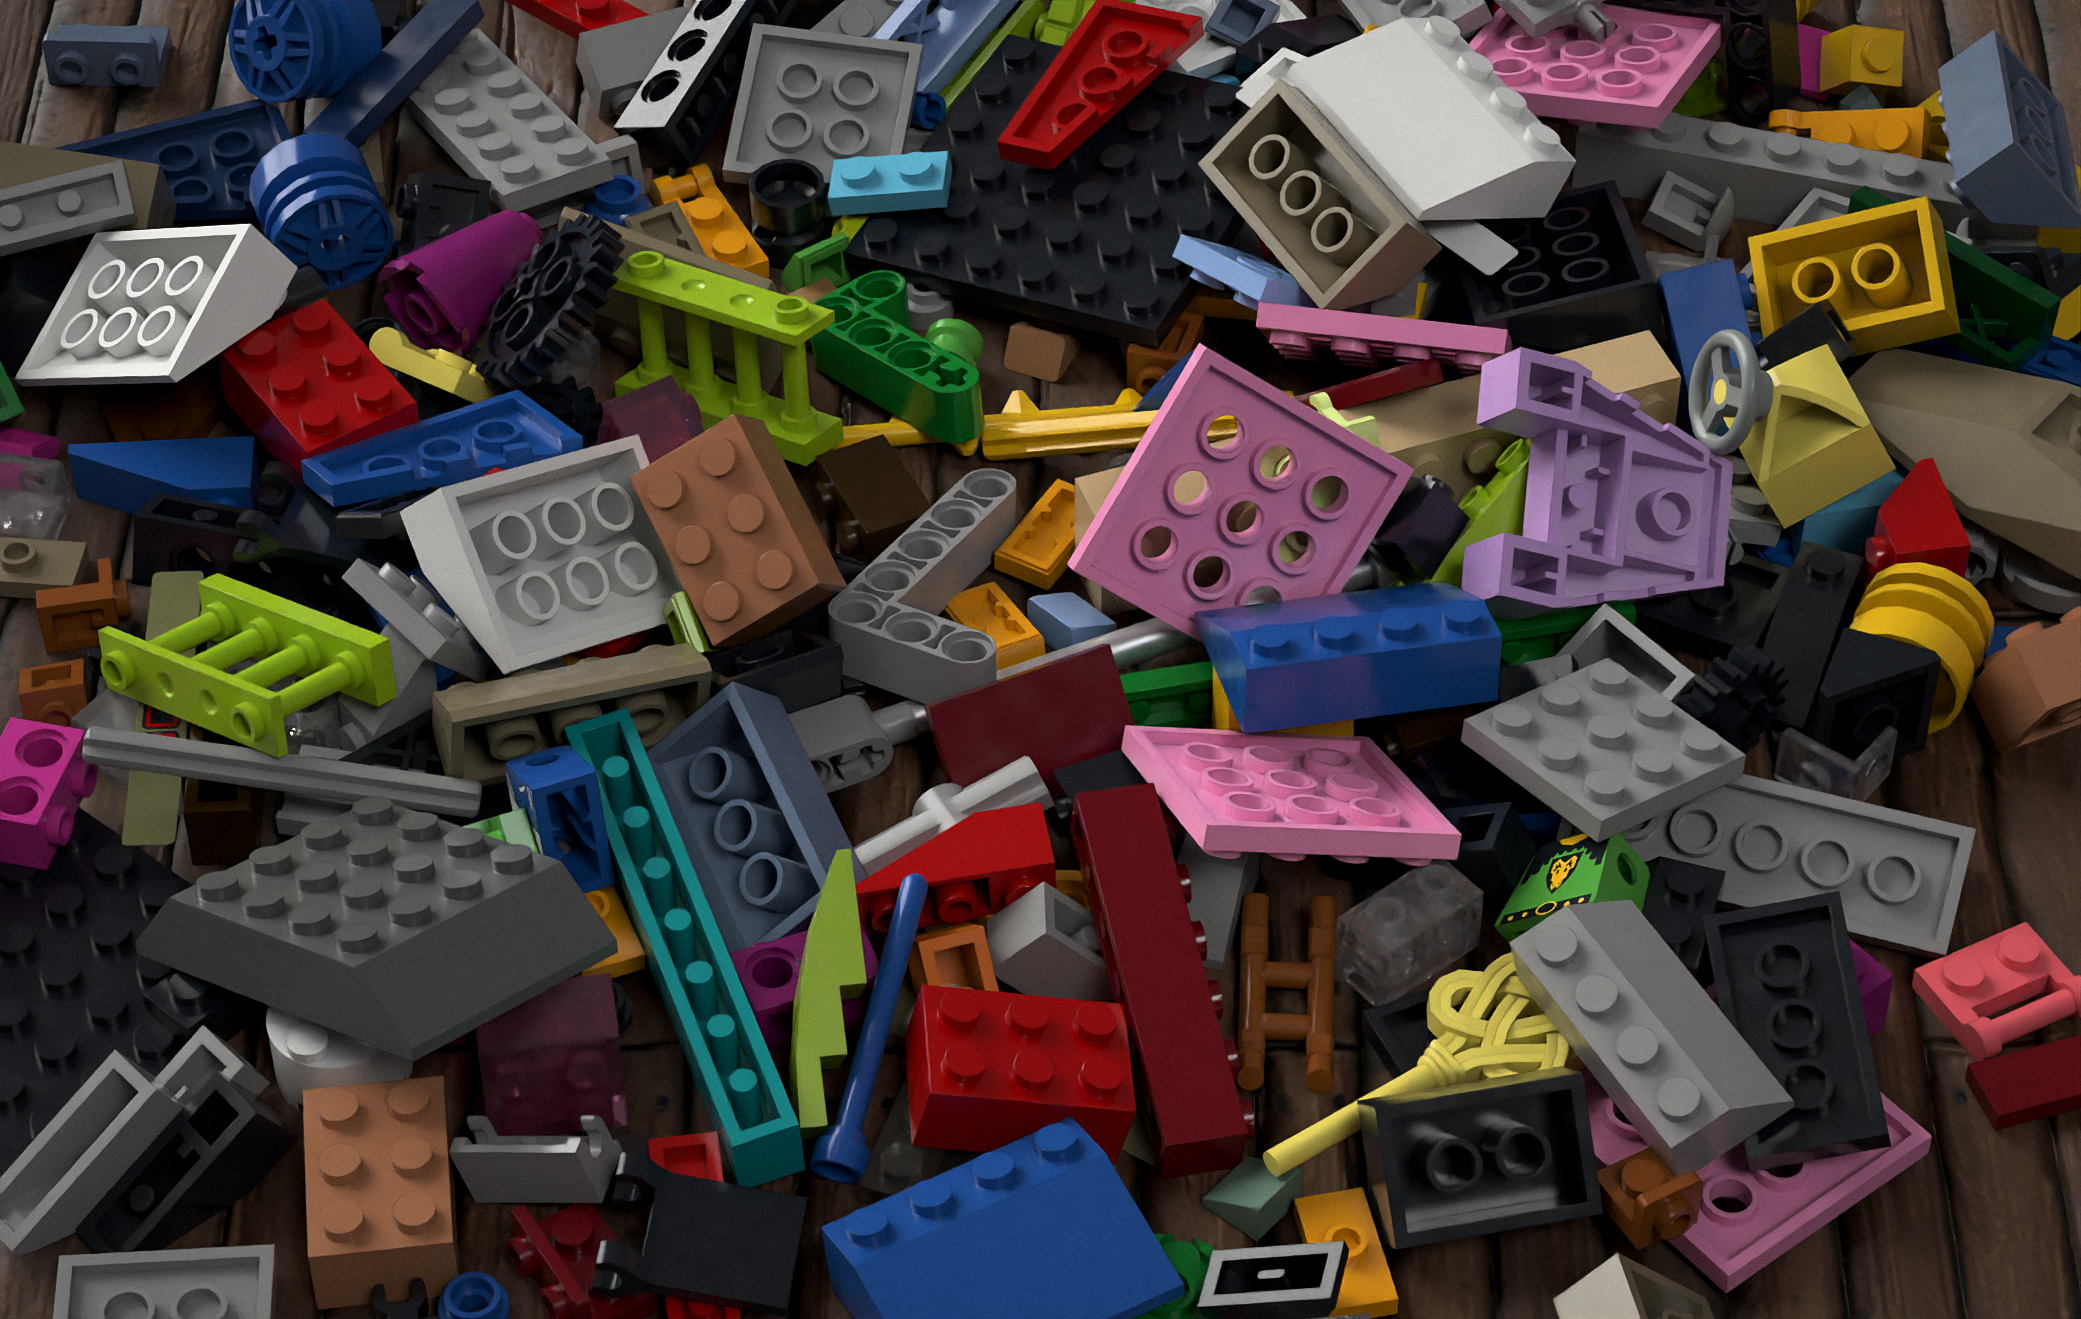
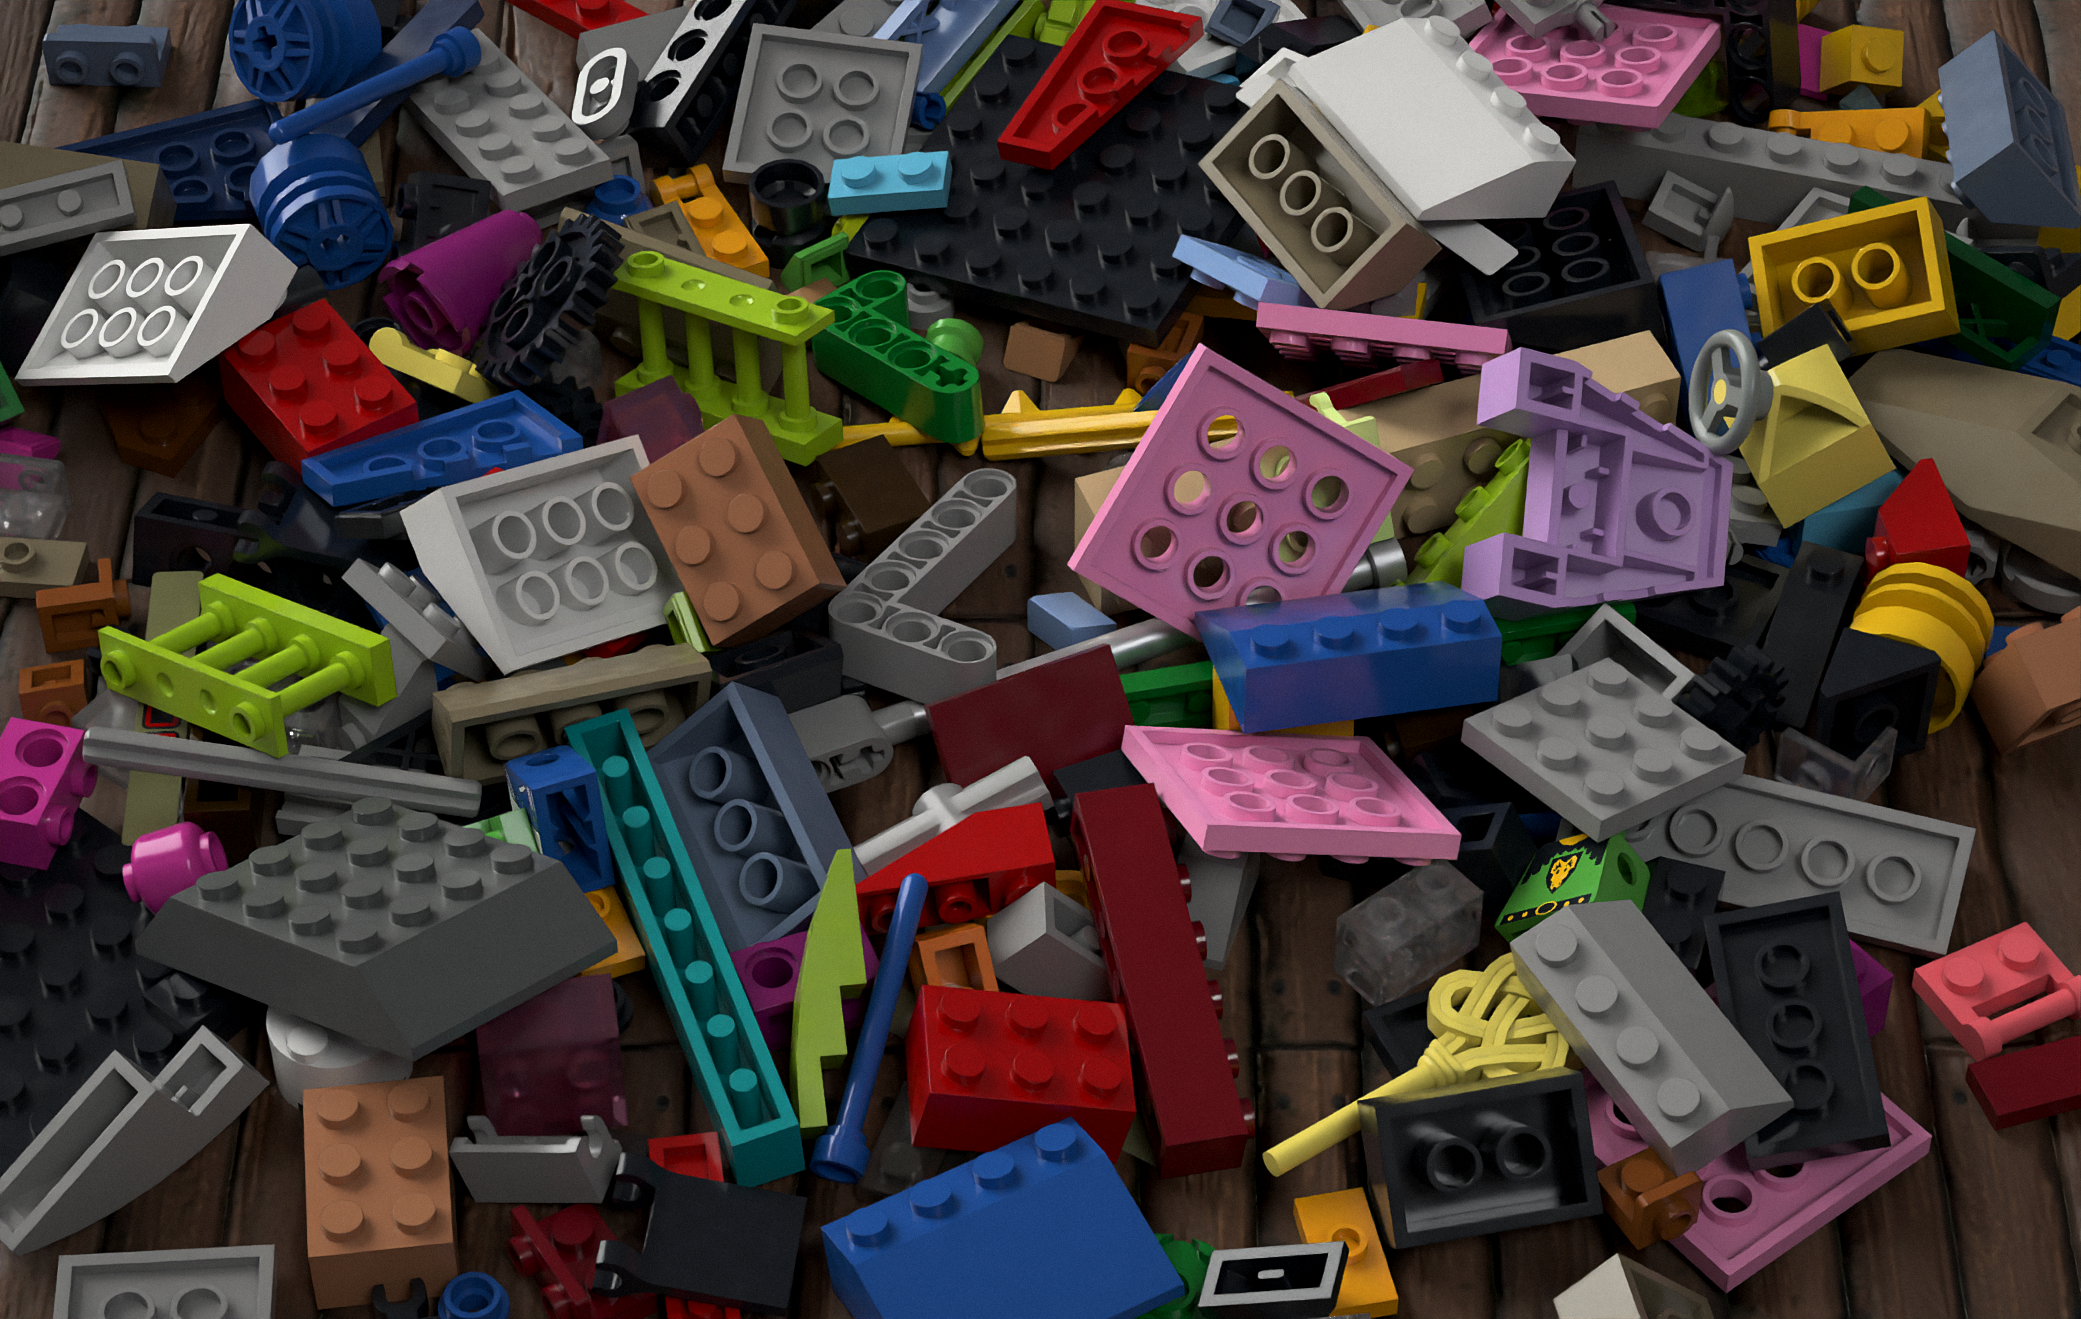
blue slope [68,436,261,515] -> none
black slope [75,1071,299,1254] -> none
light orange plate [941,582,1046,670] -> none
light orange plate [994,478,1075,591] -> none
sand green slope [1202,1156,1303,1241] -> none
dark orange piece [1237,893,1336,1093] -> none
black brick [1368,474,1470,580] -> none
none -> dark pink head [123,822,229,915]
none -> blue piece [268,26,481,145]
none -> light grey plate [572,47,639,141]

